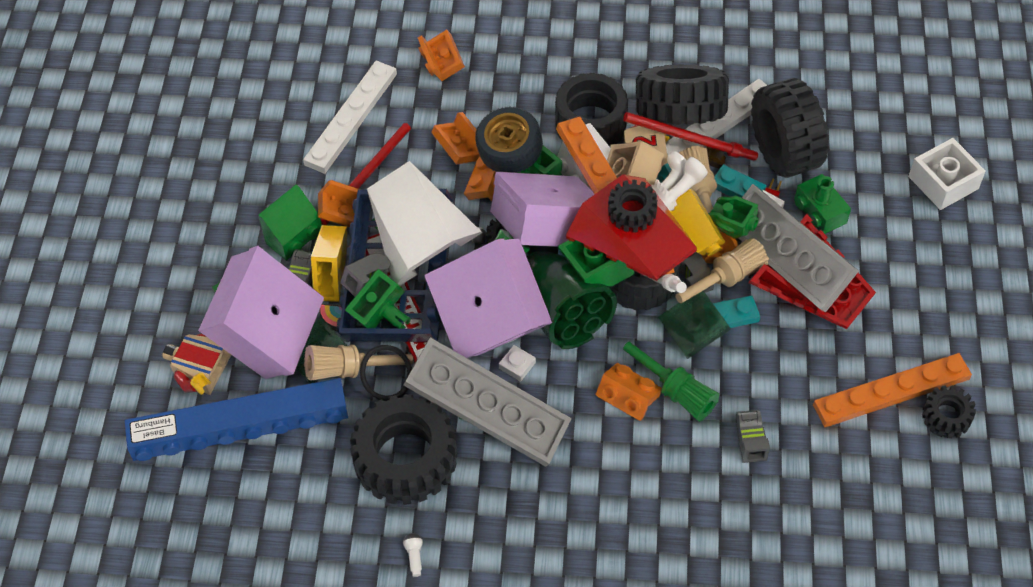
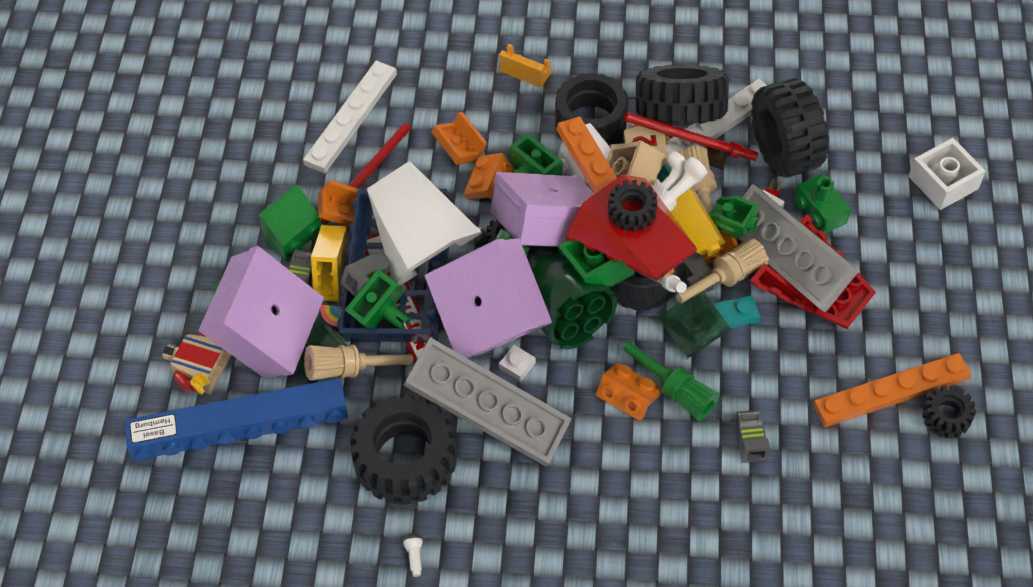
black tyre [360,345,412,401] -> none
orange bracket [418,30,465,81] -> none
black wheel [475,106,543,173] -> none
teal plate [714,164,767,198] -> none
none -> light orange hinge [499,44,552,88]

